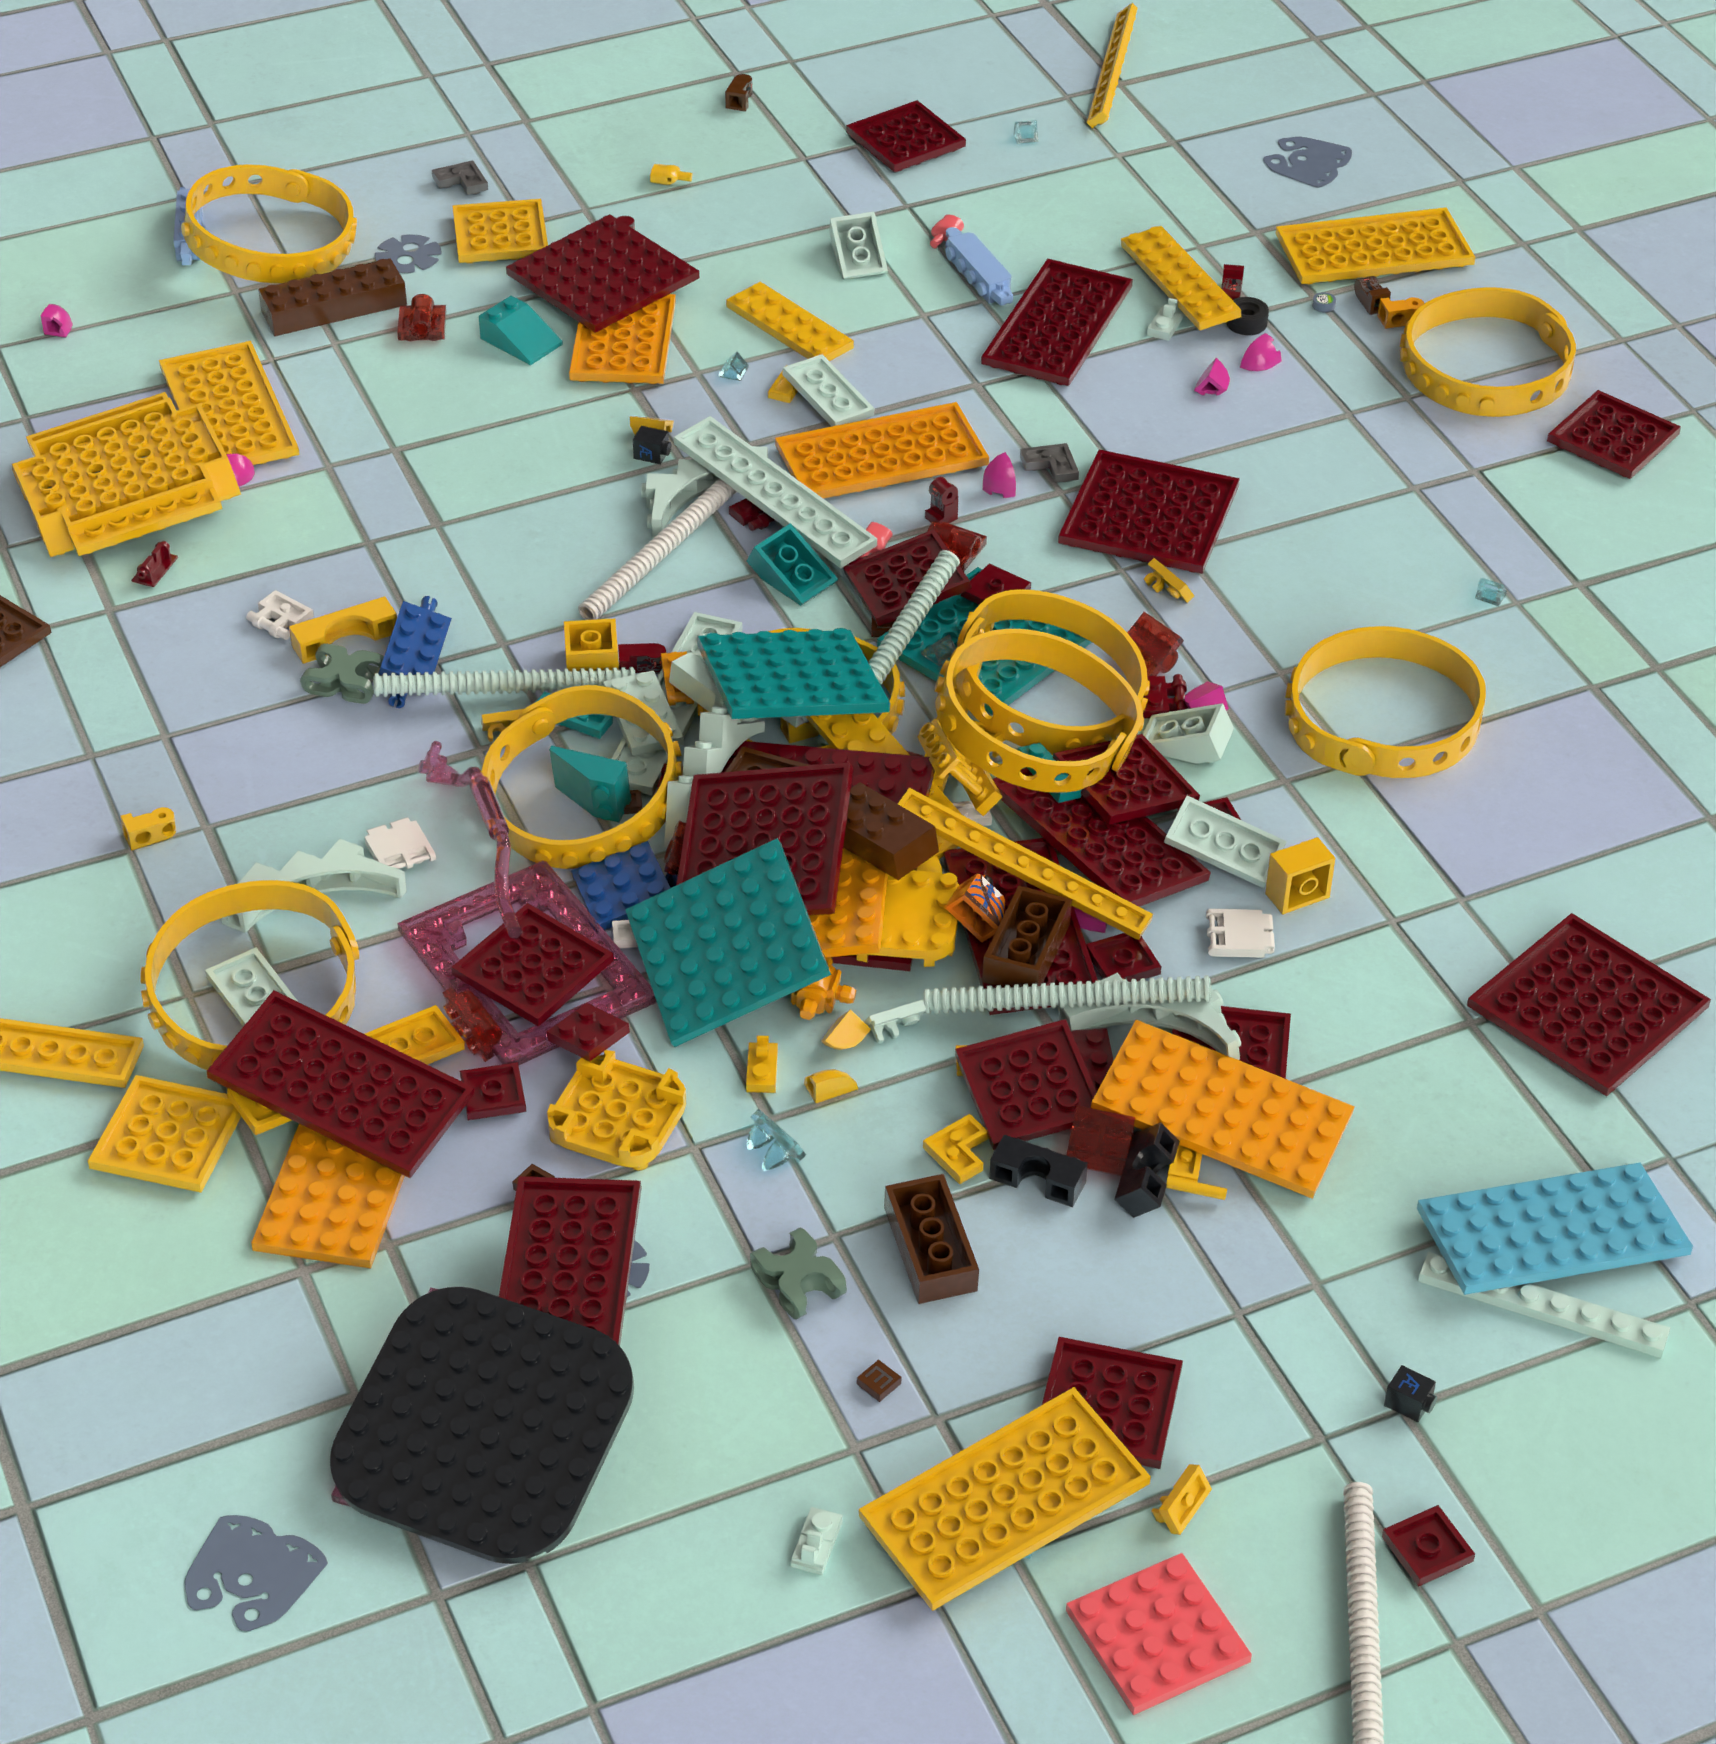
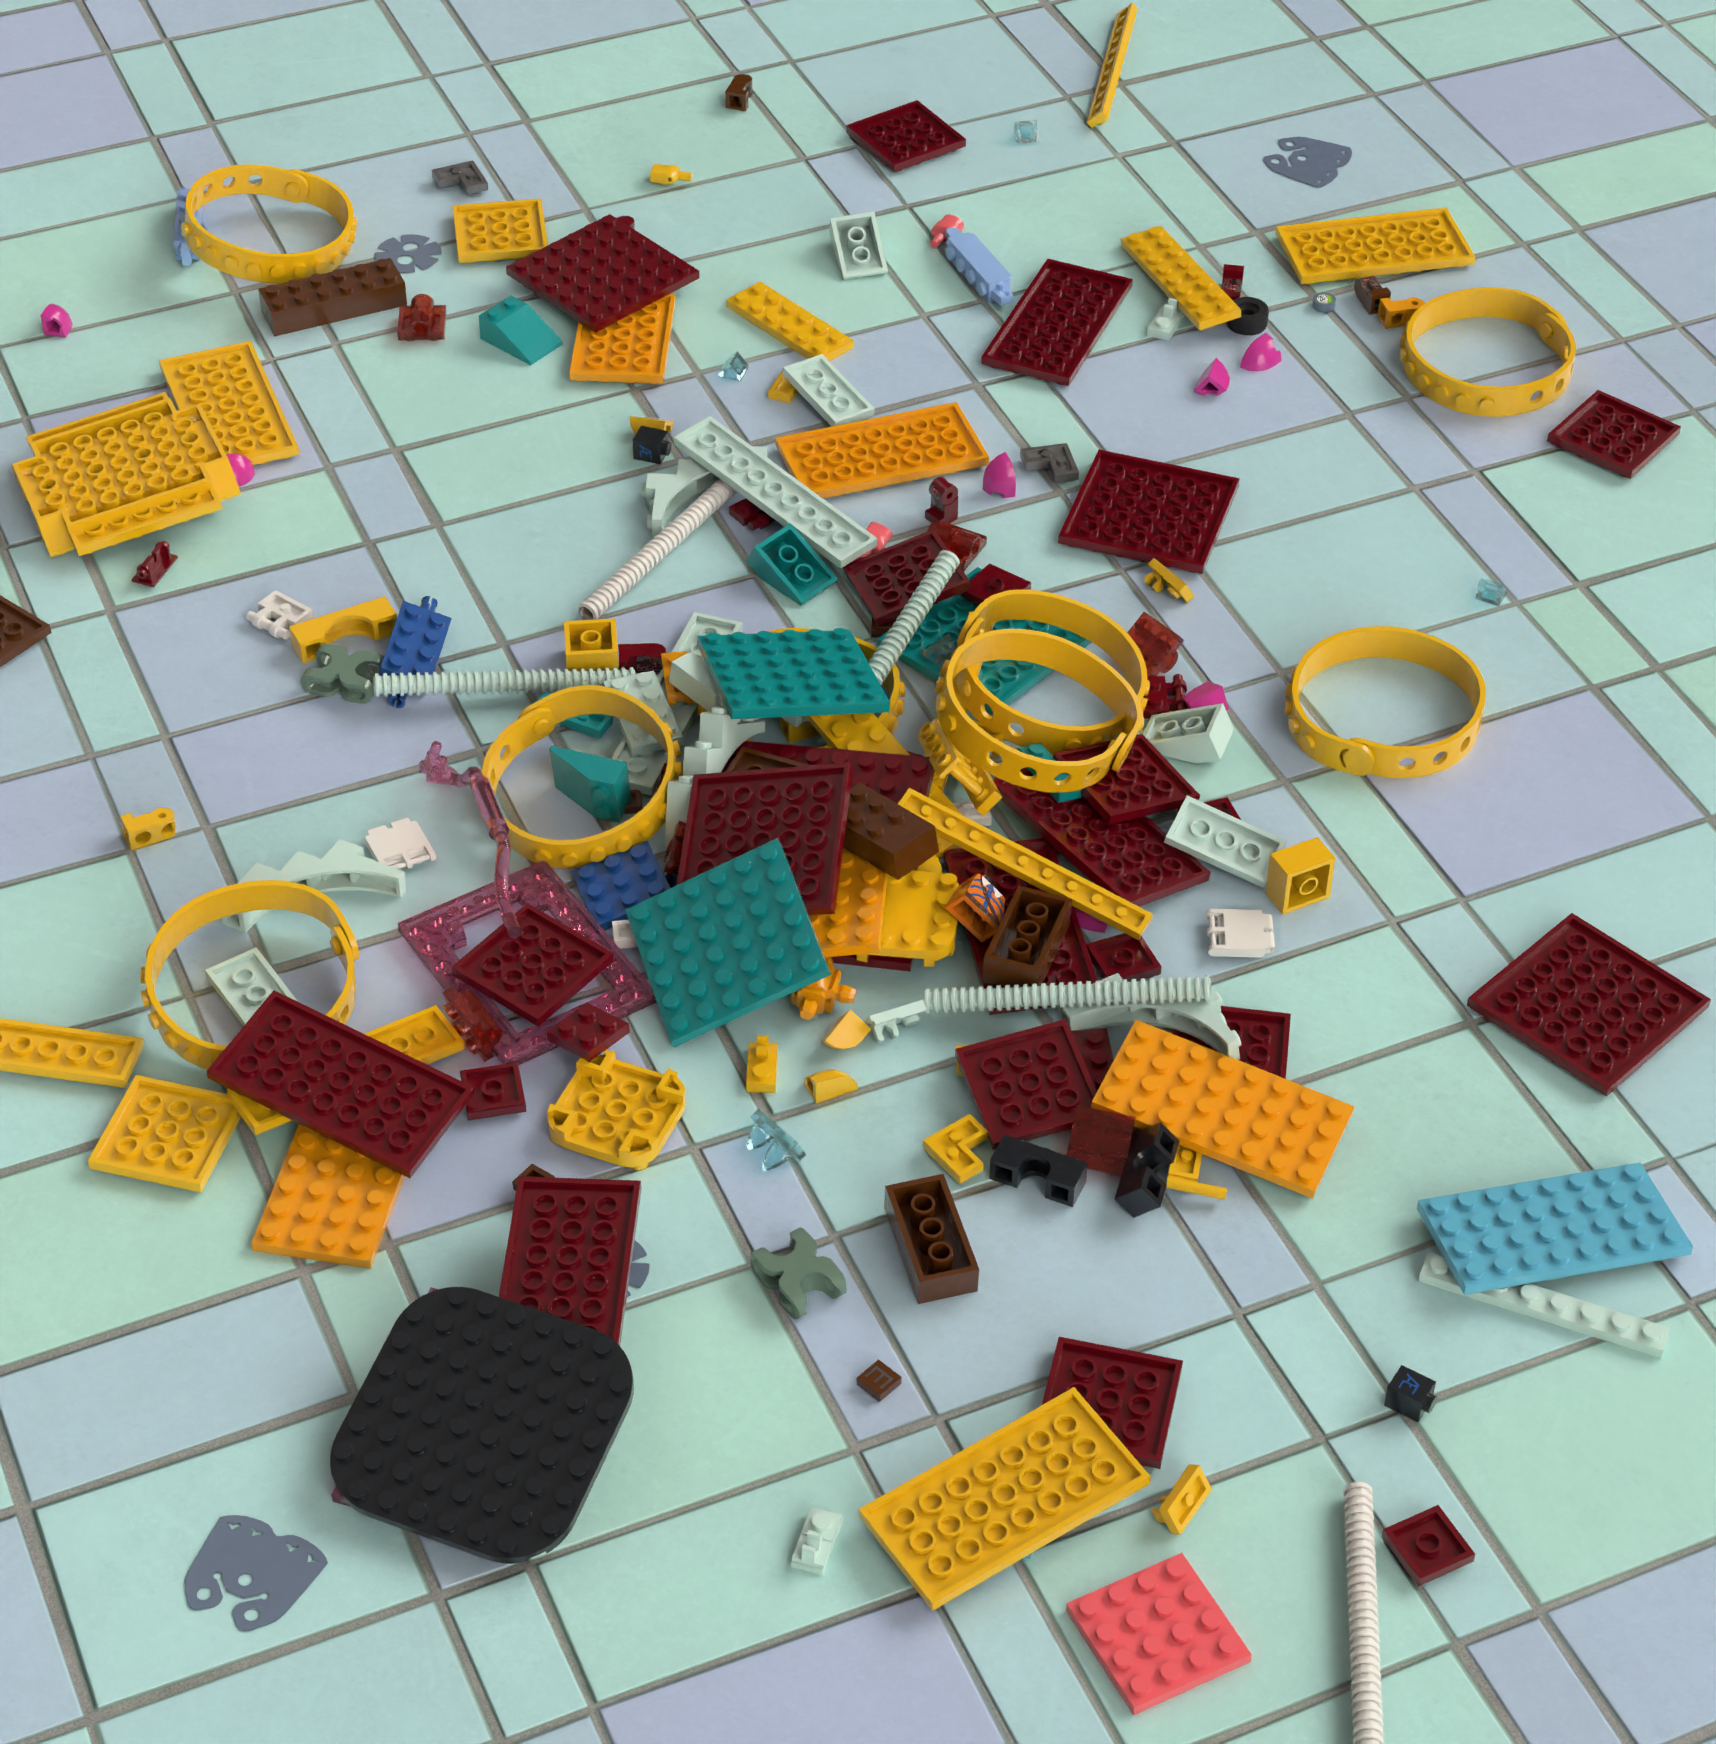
yellow plate [481,709,524,742] -> none

